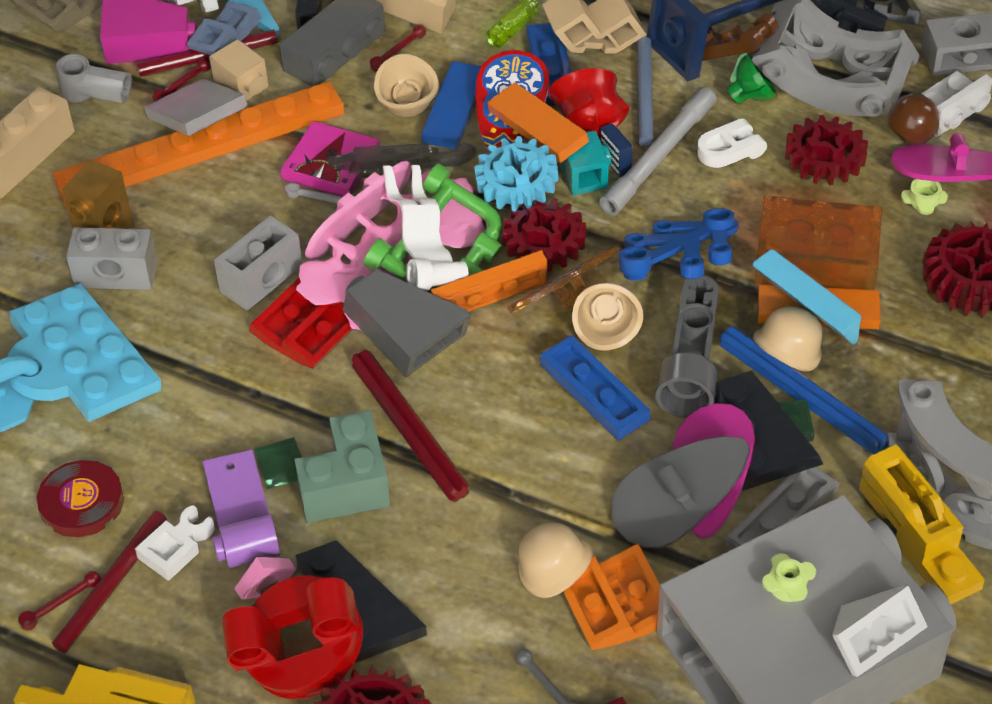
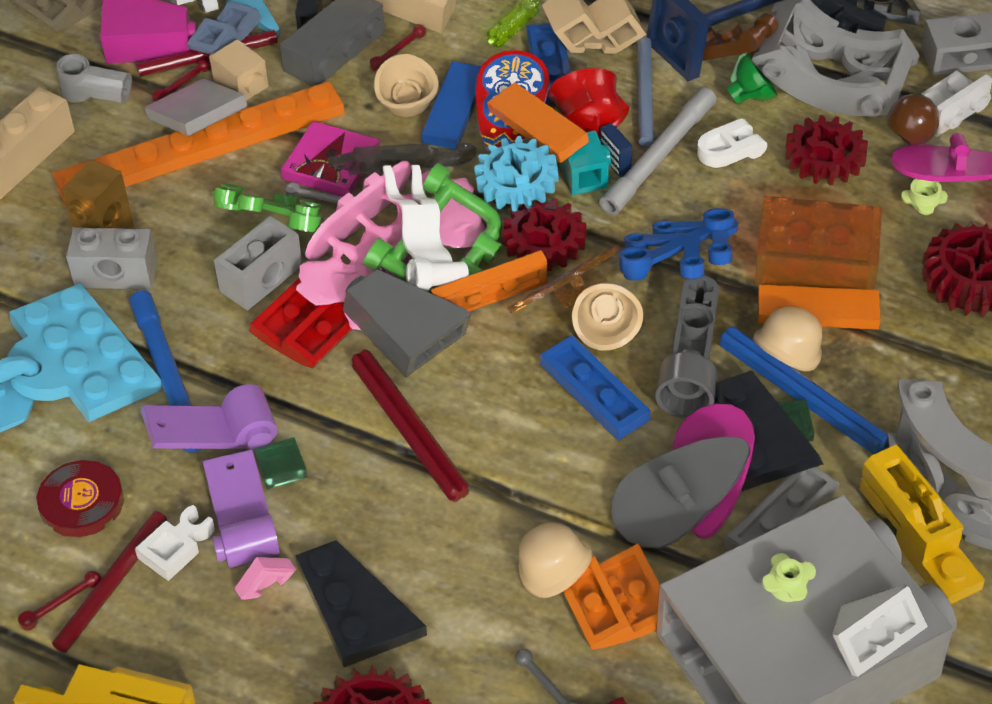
red piece [221,575,363,700] -> none
sand green brick [294,410,390,523] -> none
medium azure slope [753,249,861,345] -> none
none -> blue piece [129,290,201,452]
none -> medium lavender door [141,384,278,450]
none -> bright green plant [211,183,322,232]

